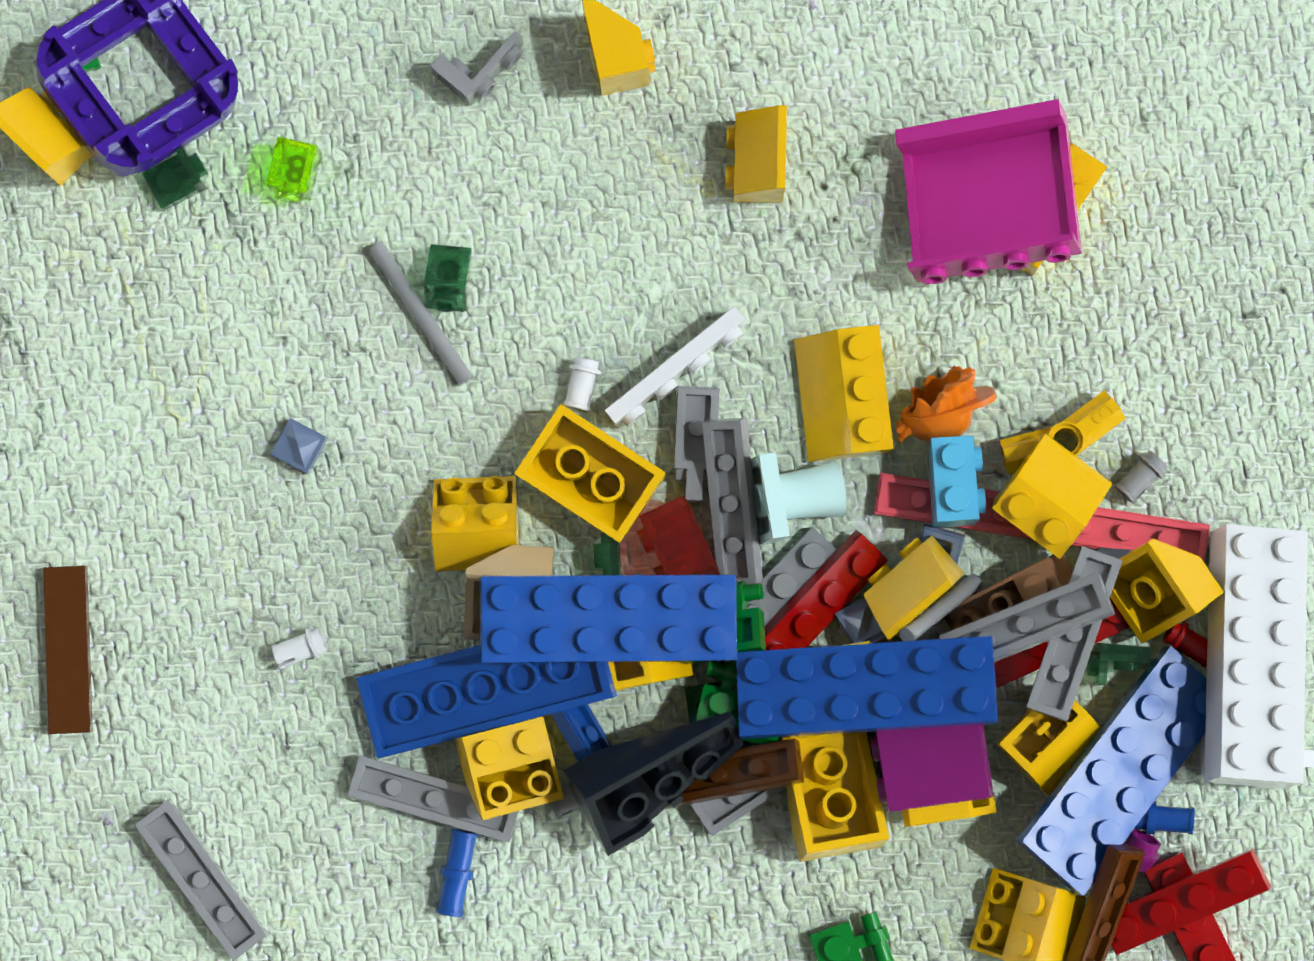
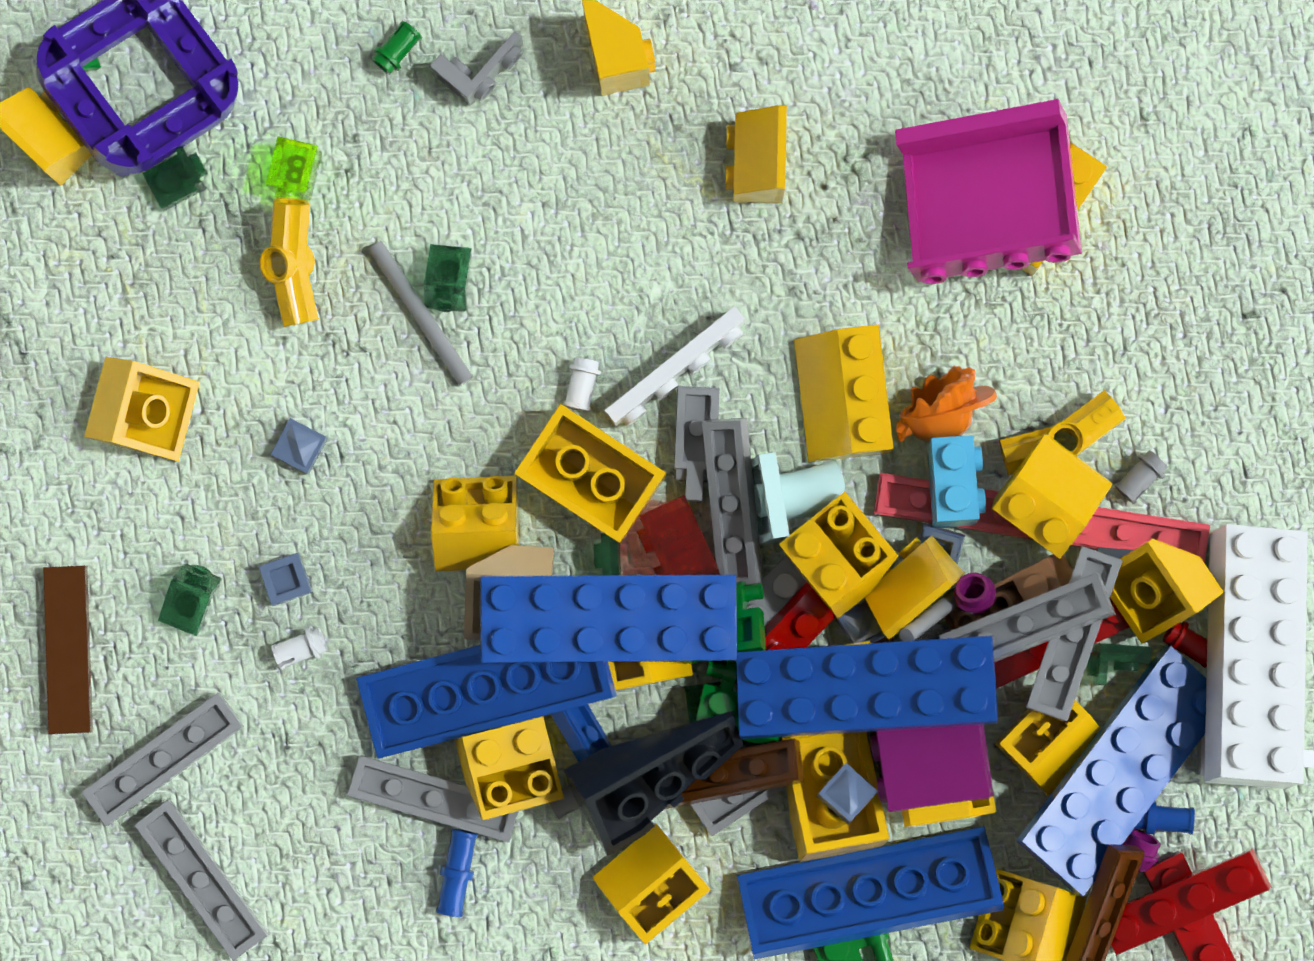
none -> light grey plate [81,693,244,826]
none -> yellow slope [84,357,200,462]
none -> clear green bracket [158,564,222,636]
none -> sand blue plate [258,553,313,606]
none -> yellow piece [259,197,319,327]
none -> green pin [371,20,422,75]
none -> yellow slope [592,823,711,945]
none -> blue plate [737,826,1004,960]
none -> yellow slope [779,491,898,619]
none -> sand blue tile [816,763,878,825]
none -> magenta plate [954,573,996,615]

